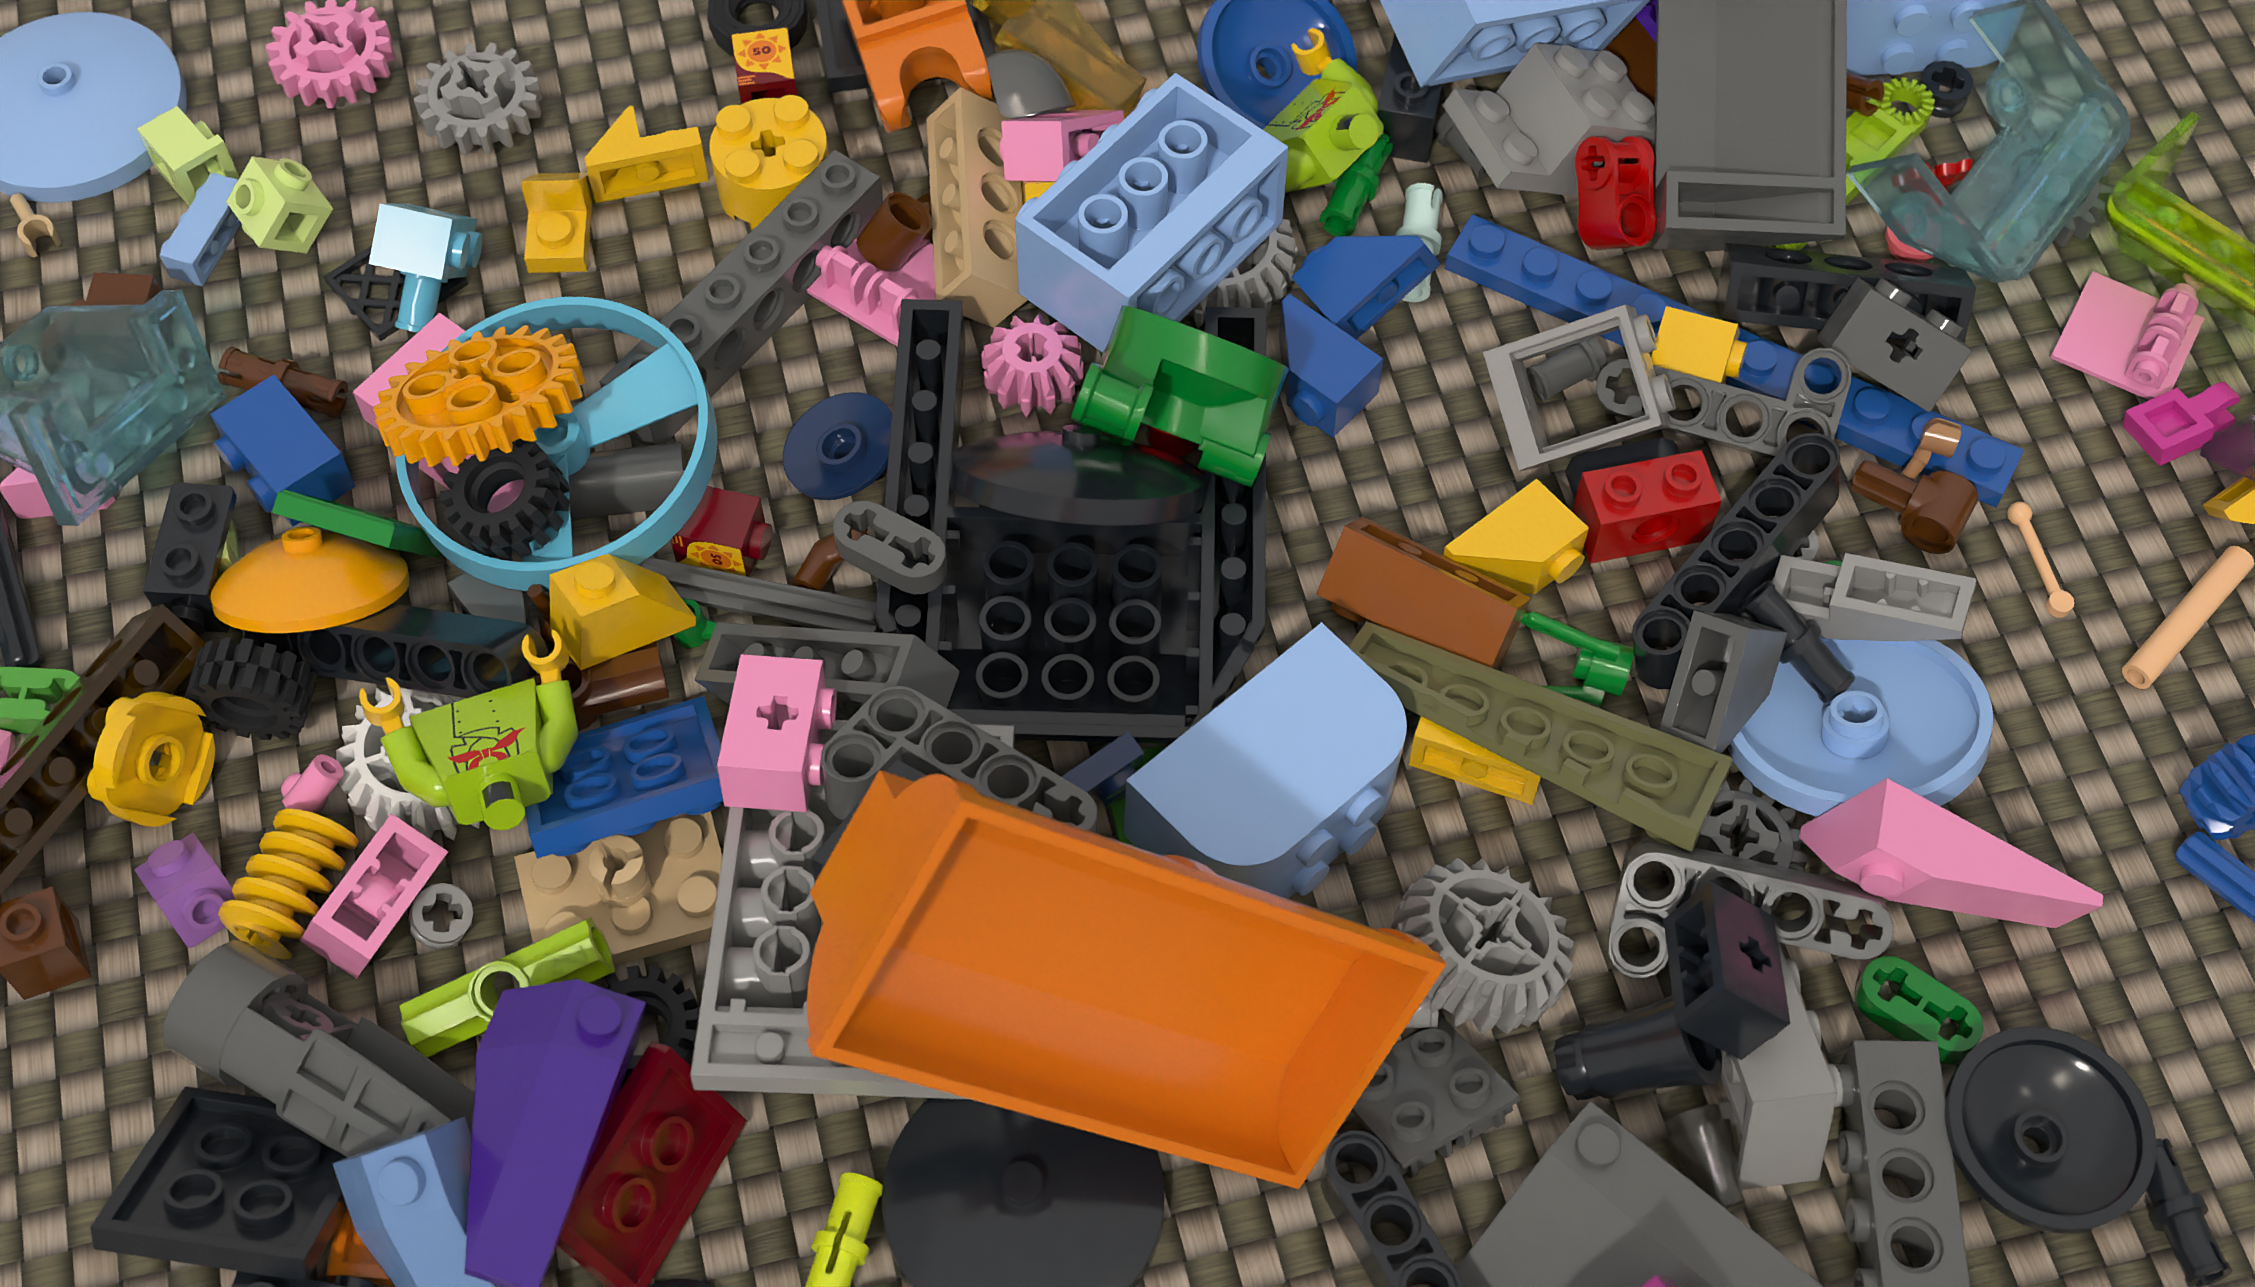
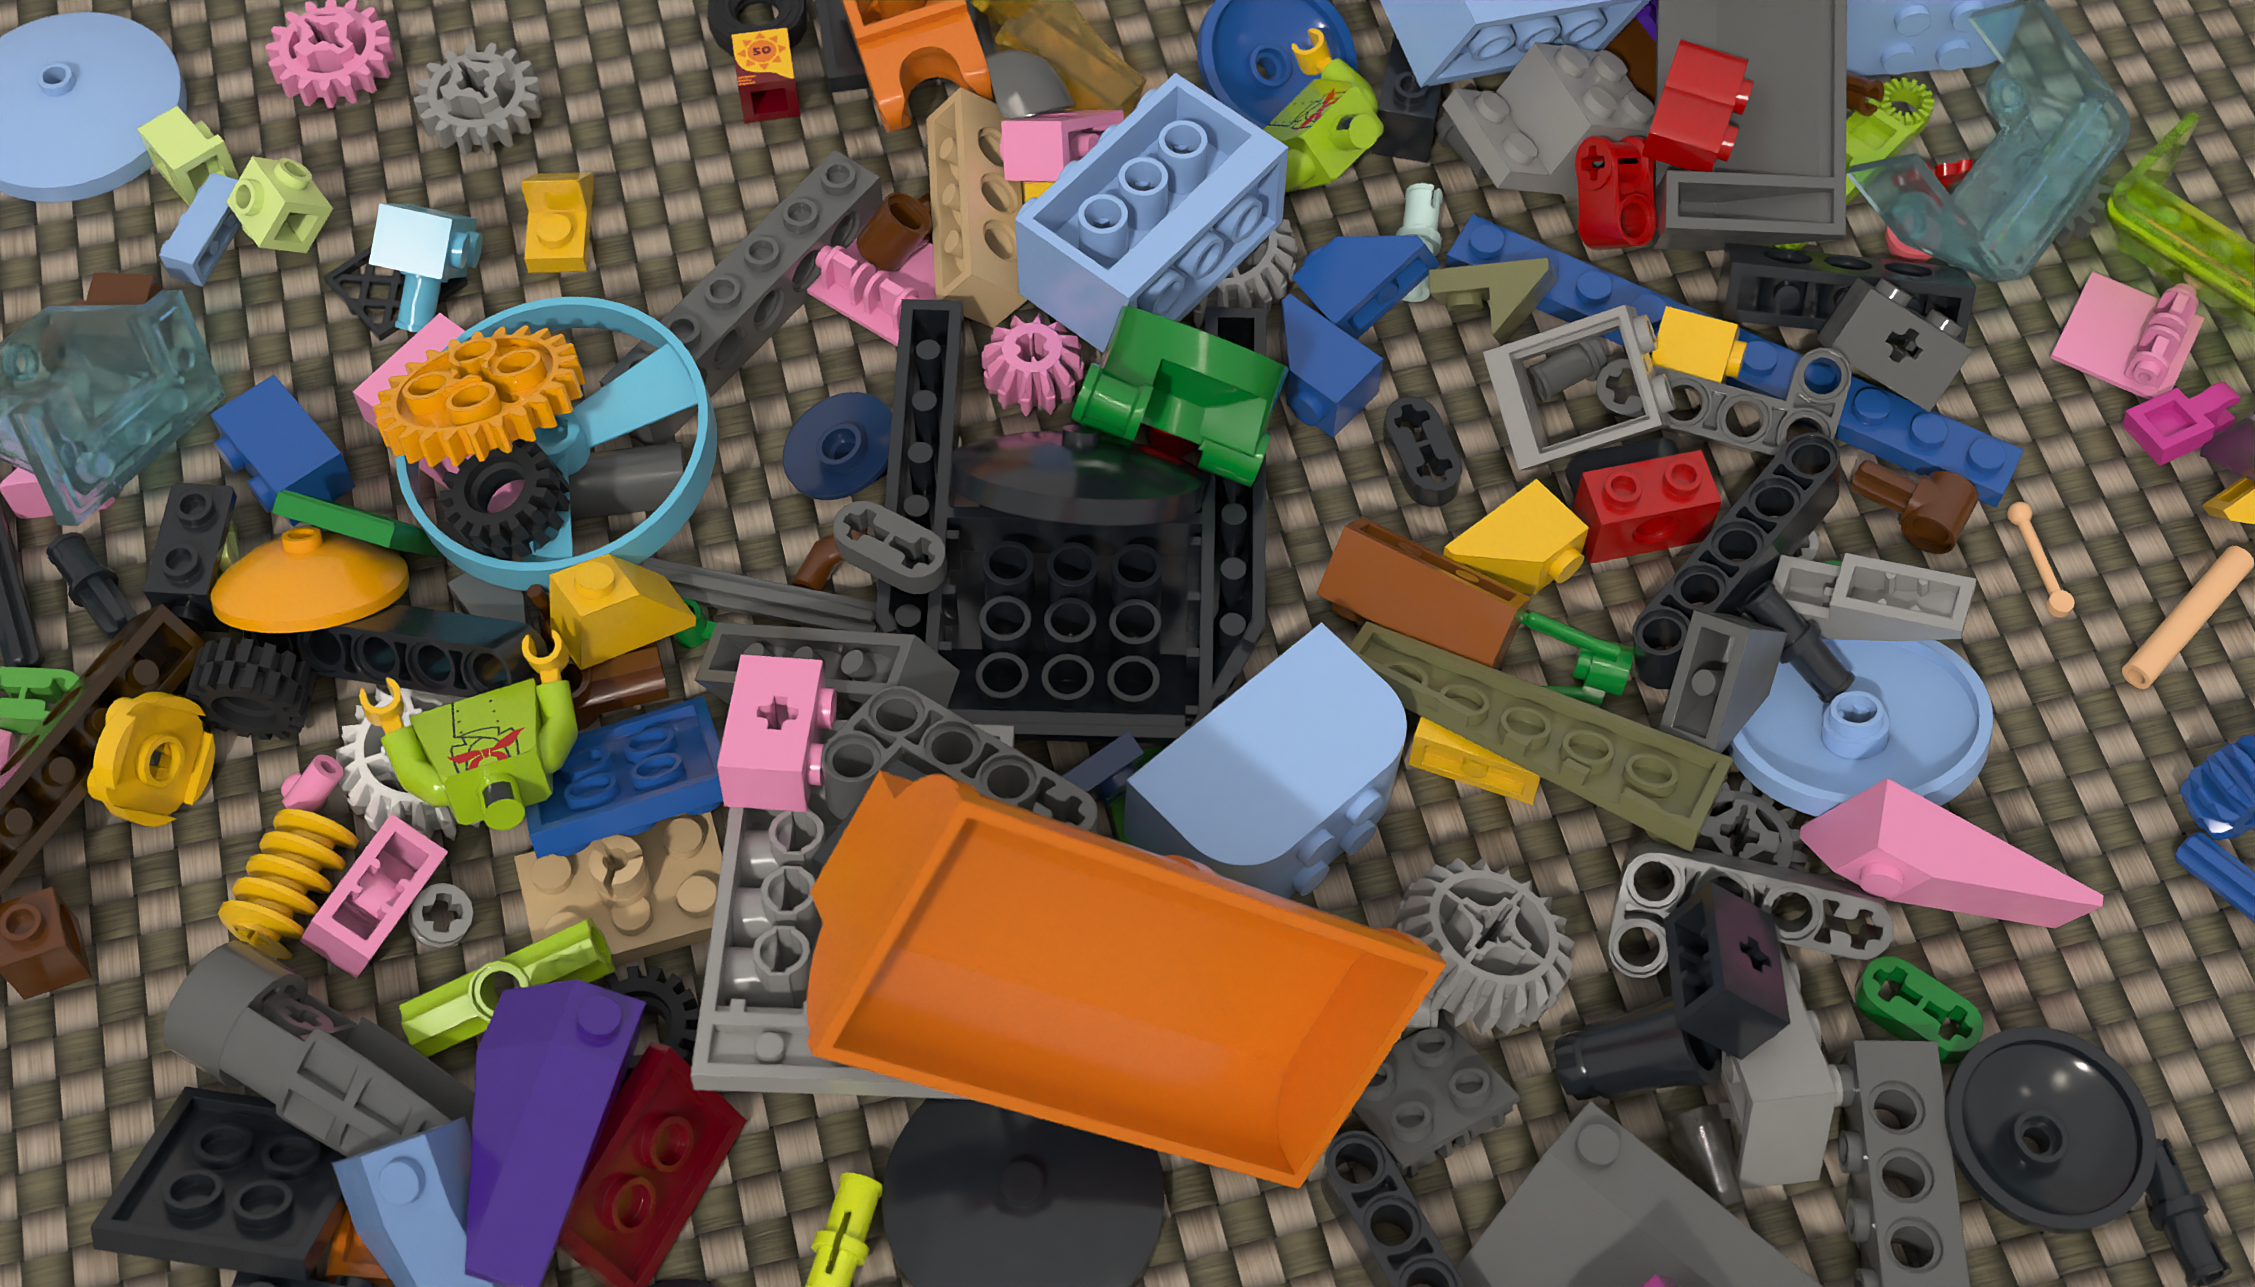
tan hand [10,193,61,257] -> none
medium lavender bracket [134,832,236,948] -> none
reddish brown pin [218,347,348,418] -> none
yellow slope [584,105,709,203] -> none
dark red brick [670,486,772,577] -> none
yellow brick [709,95,829,230] -> none
green pin [1319,133,1393,237] -> none
medium nougat hand [1900,418,1961,481] -> none
black bush [1919,61,1973,118] -> none
none -> black axle [46,532,137,639]
none -> black beam [1382,396,1462,507]
none -> olive slope [1429,257,1558,345]
none -> red brick [1641,39,1754,172]

